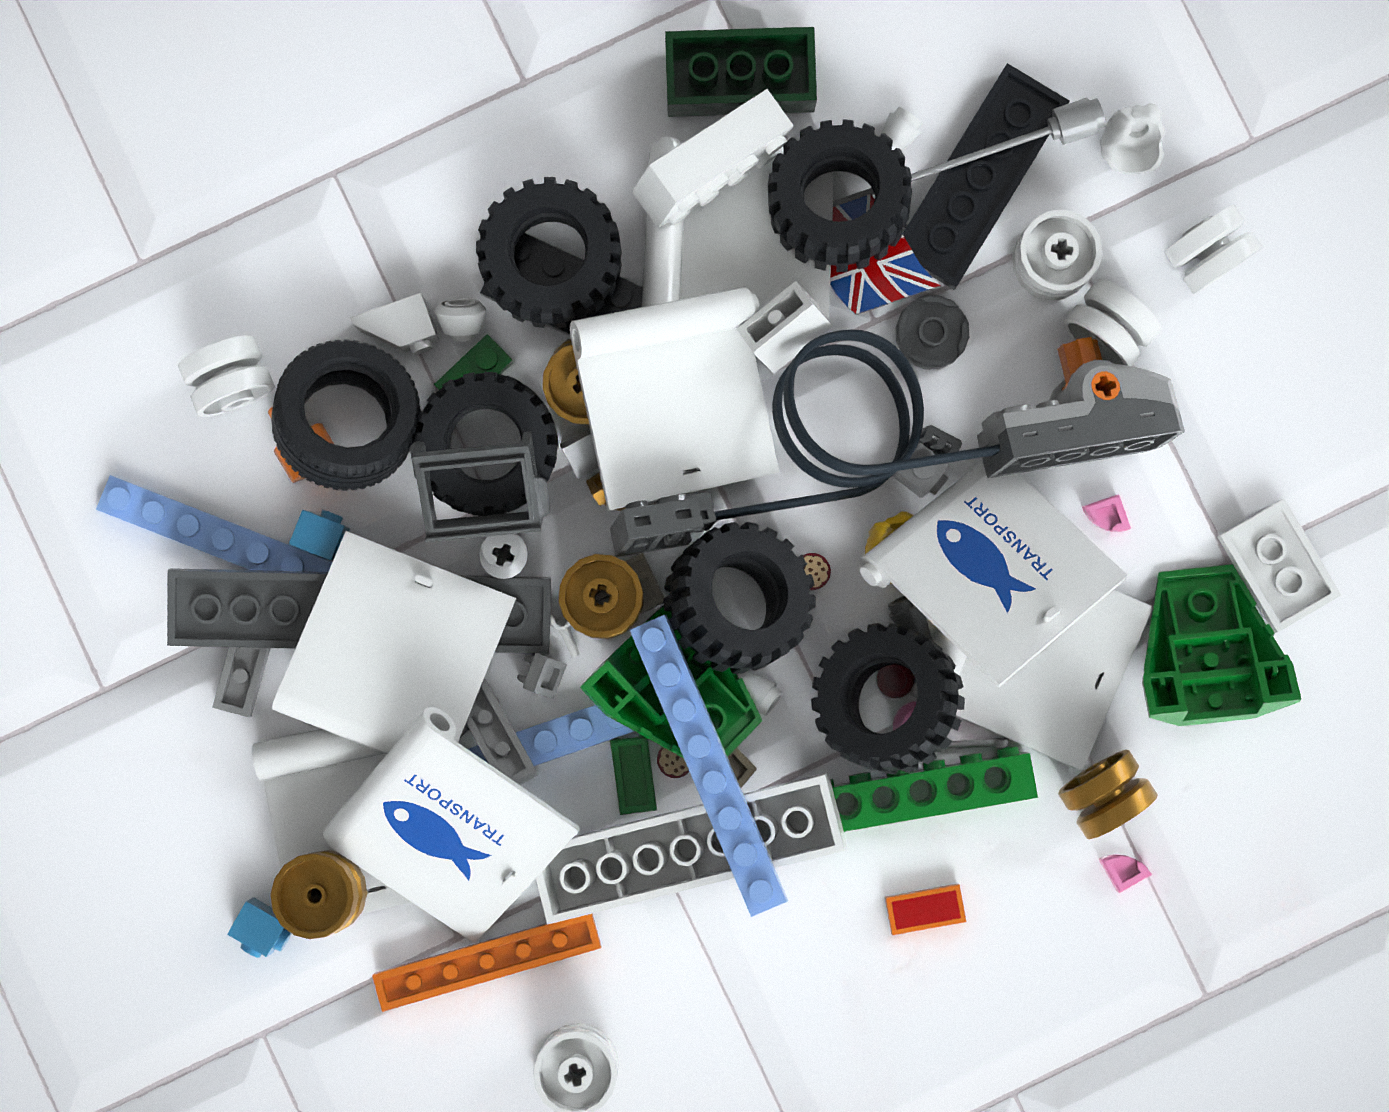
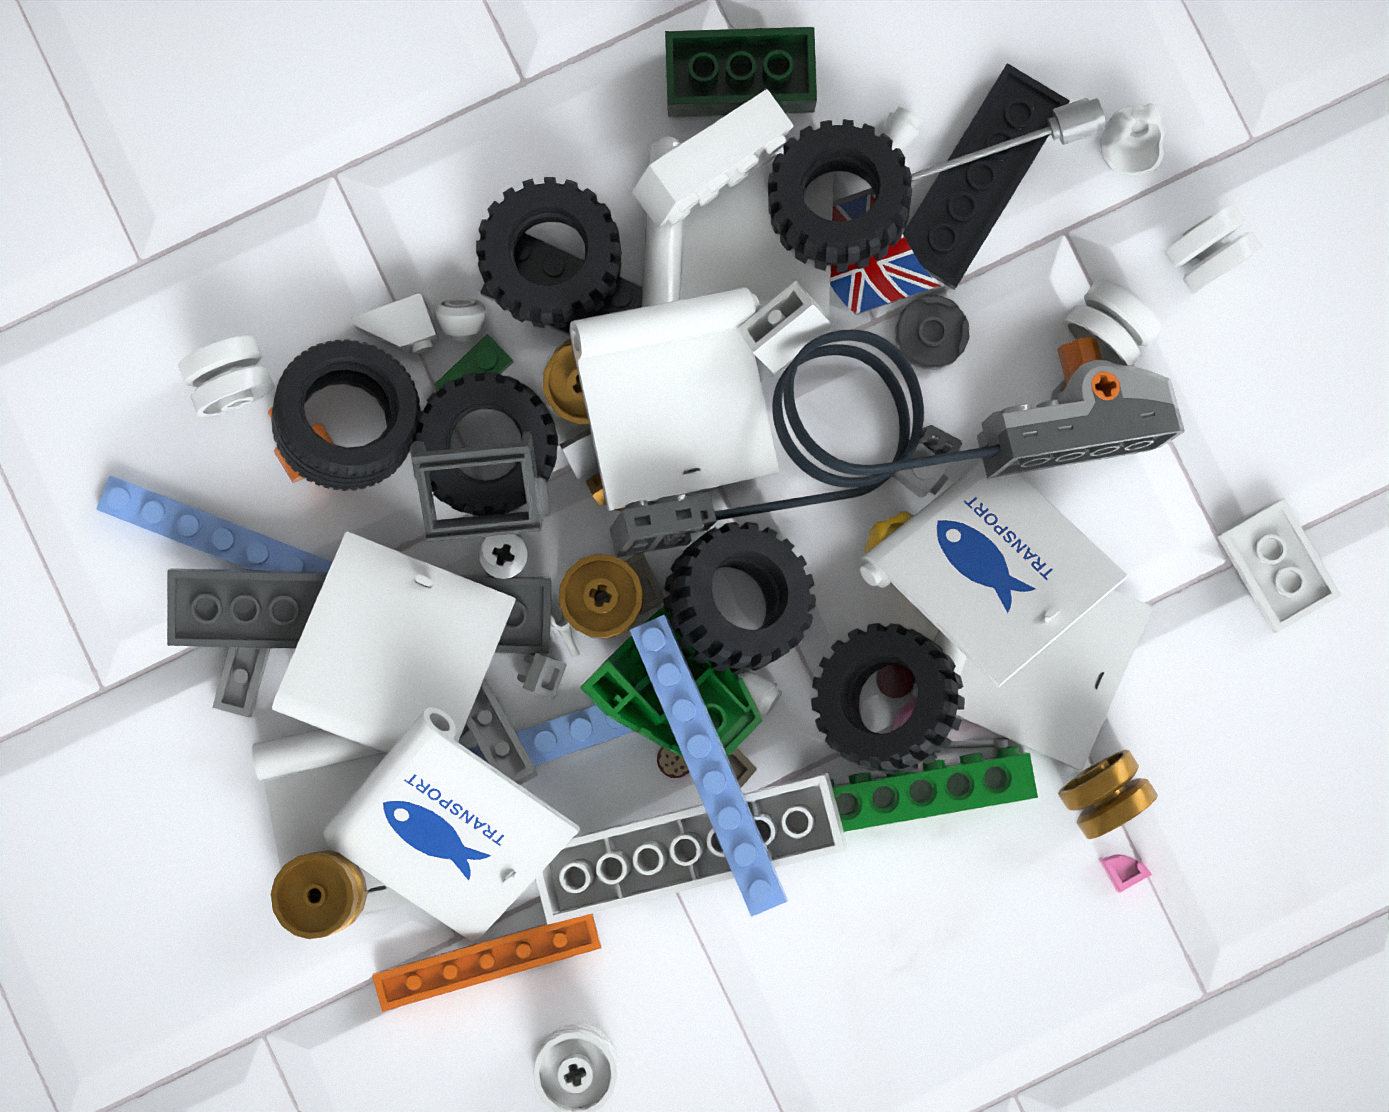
dark azure brick [227,897,292,958] -> none
dark azure brick [289,509,350,561] -> none
green tile [610,736,657,815] -> none
tile [803,553,831,591] -> none
red tile [884,883,967,935] -> none
dark grey cone [888,596,933,641] -> none
white wheel [1012,209,1102,300] -> none
bright pink tile [1082,494,1131,532] -> none
green wedge [1142,564,1302,726] -> none

